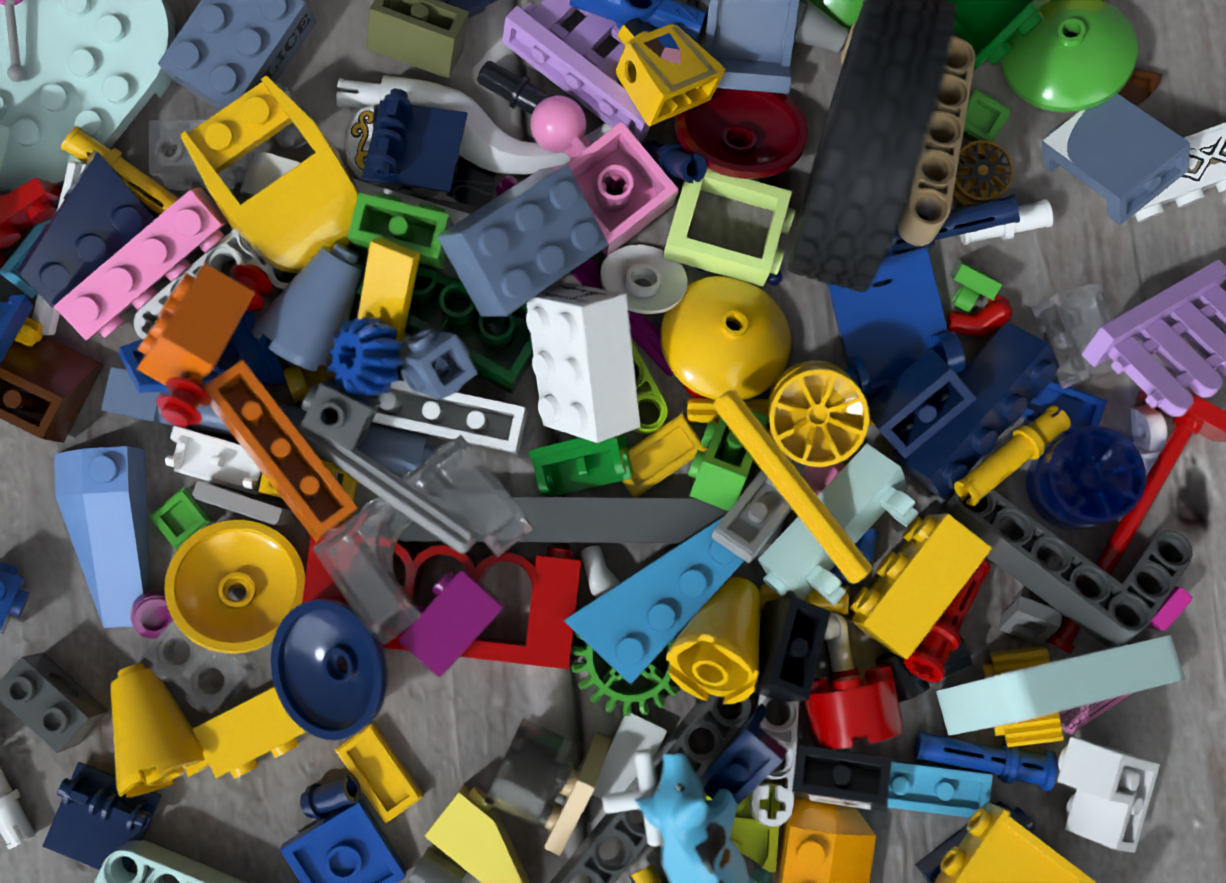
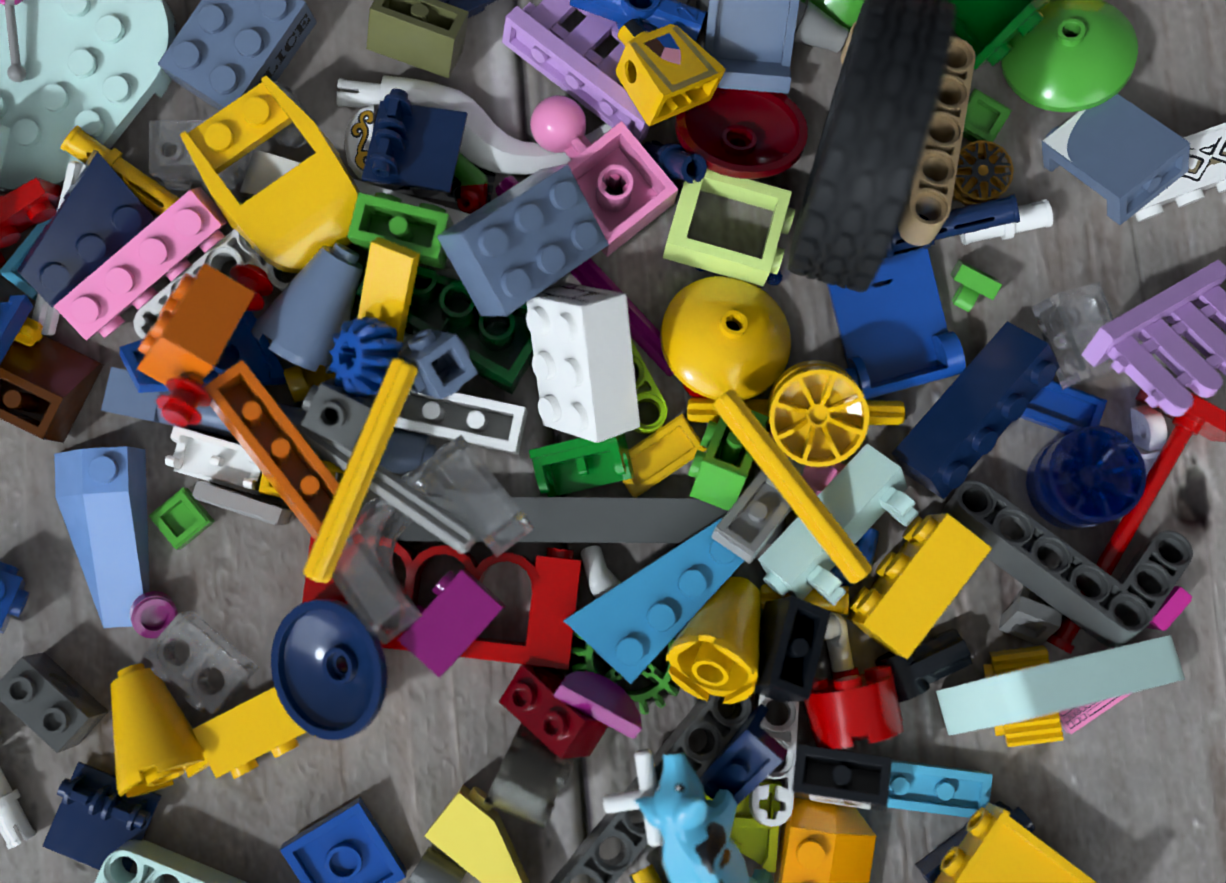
yellow dish [165,520,305,654] -> none
dark blue pin [300,774,361,820] -> none
yellow tile [335,722,424,824] -> none
black axle [477,61,551,115] -> none
tan wing [543,732,612,856] -> none
white tile [591,712,667,800] -> none
white dish [600,245,688,314] -> none
dark blue brick [867,348,977,458] -> none
red pin [904,560,991,682] -> none
blue pin [914,731,1058,792] -> none
red arm [947,295,1013,338] -> none
yellow pin [954,405,1071,506] -> none
white brick [1057,737,1160,853] -> none
reddish brown tile [1118,68,1163,106] -> none
none -> yellow axle [303,358,418,583]
none -> arm [454,152,488,214]
none -> dark red brick [499,664,609,759]
none -> magenta tile [553,671,642,739]

